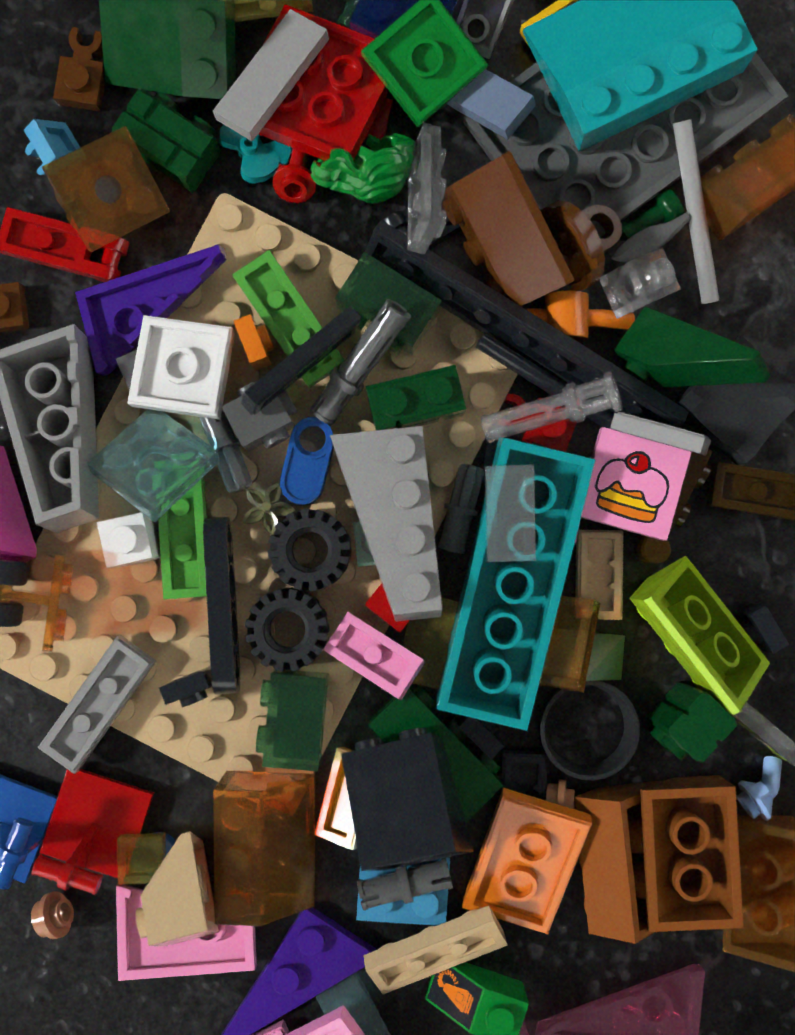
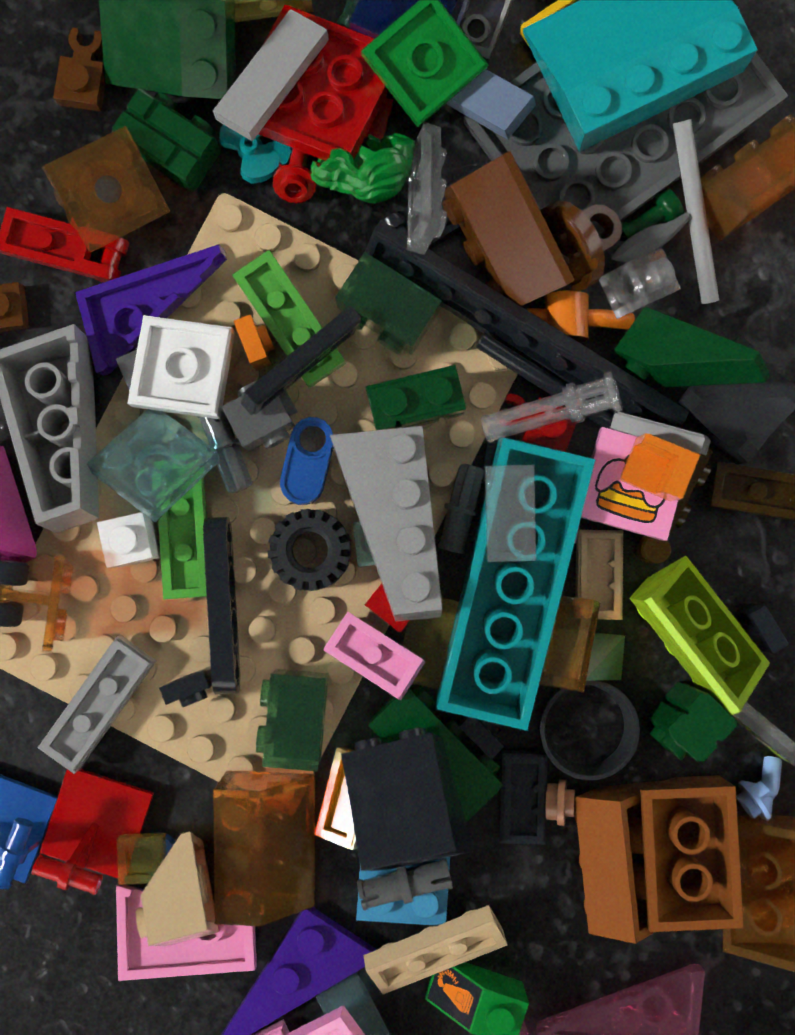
dark azure tile [24,119,87,176] -> none
nougat plate [31,891,74,939] -> none
olive plant [243,482,296,535] -> none
black tyre [245,588,330,672] -> none
dark grey pin [310,299,411,425] -> none
orange tile [462,788,592,934] -> none
none -> orange panel [620,433,700,502]

